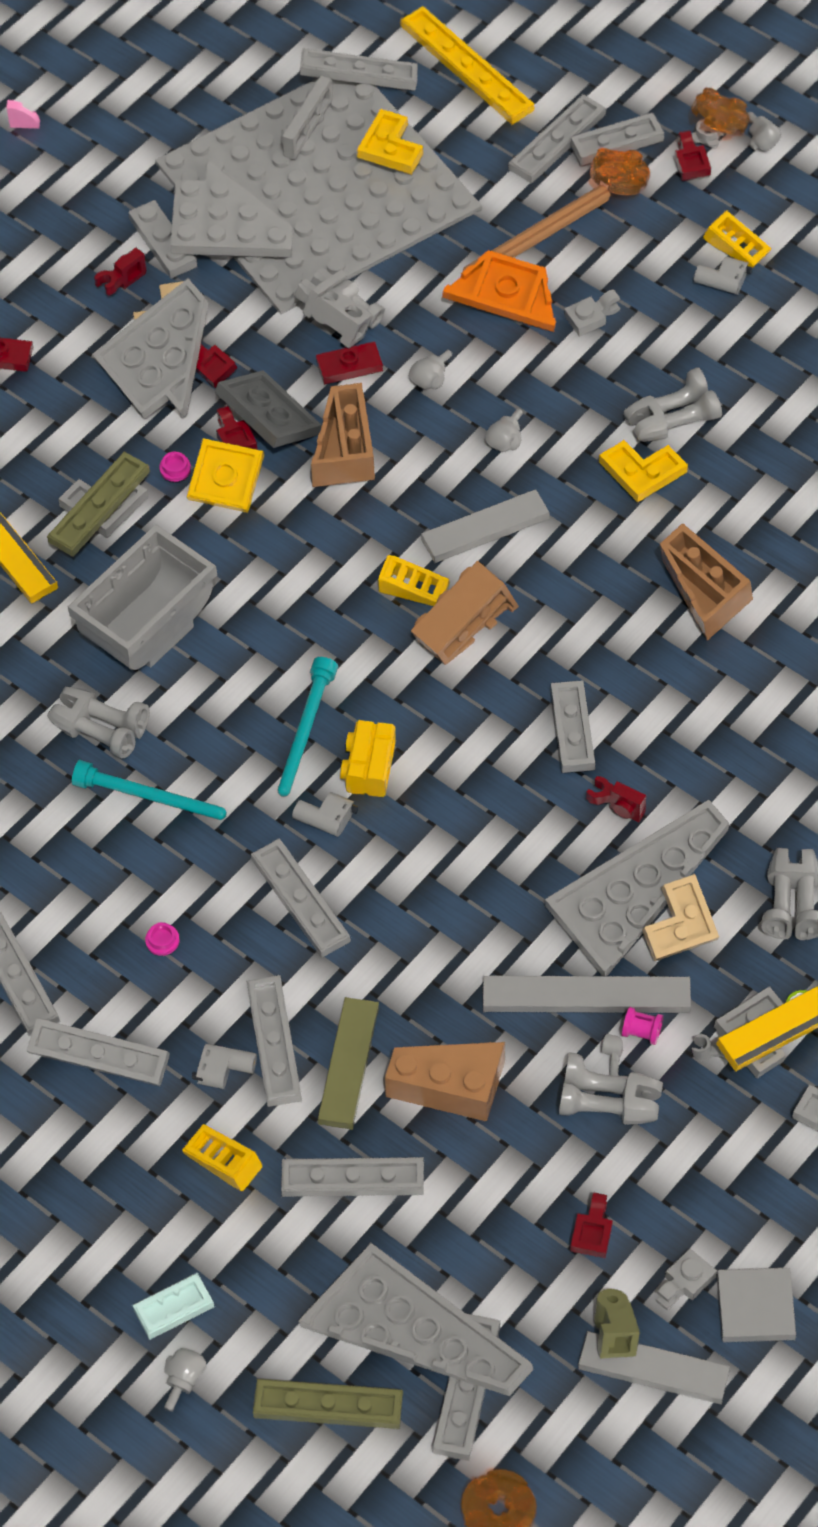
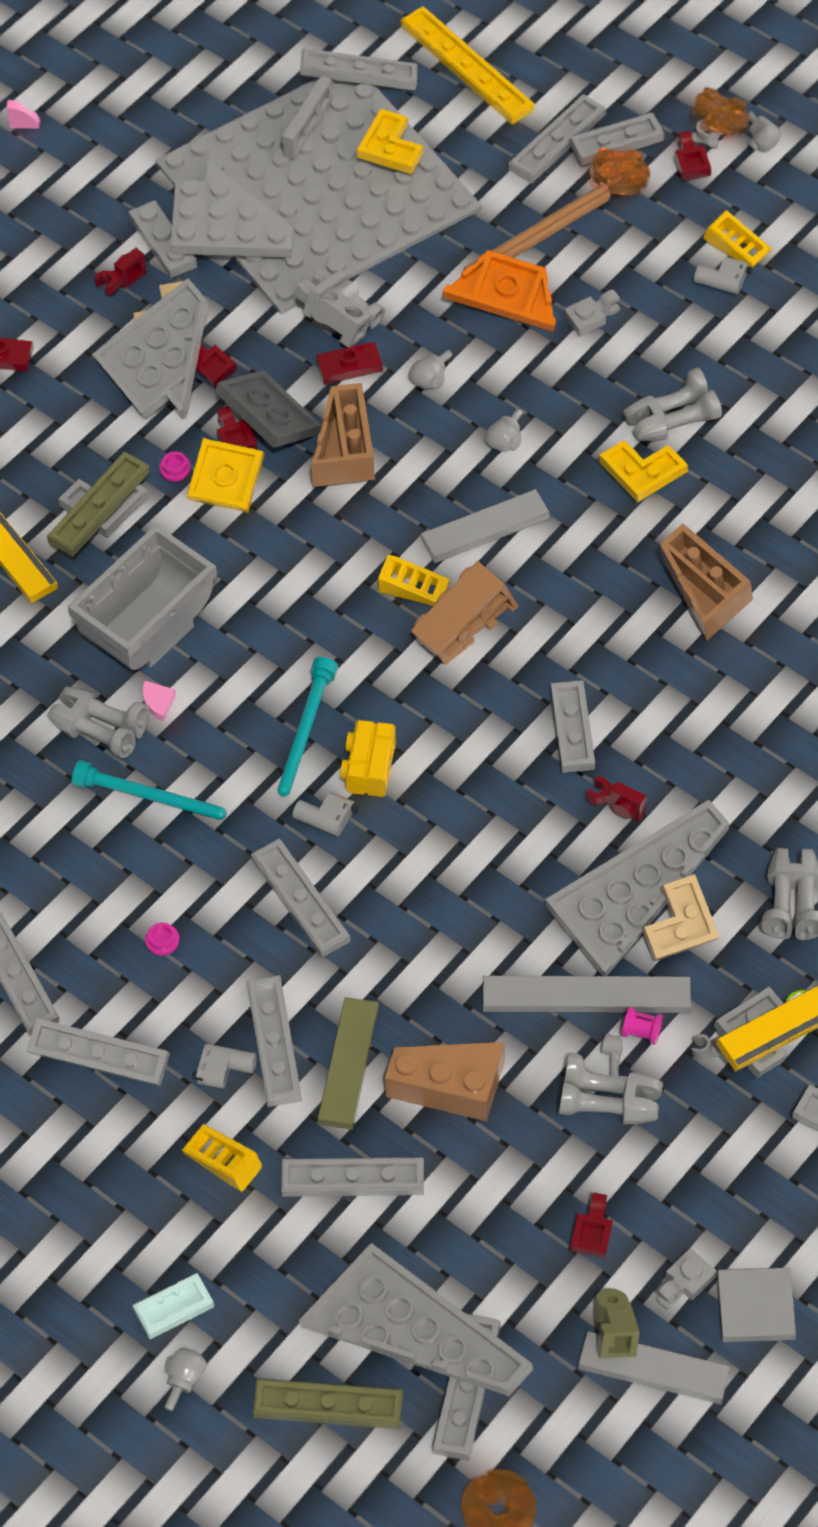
none -> bright pink tile [143,681,176,721]

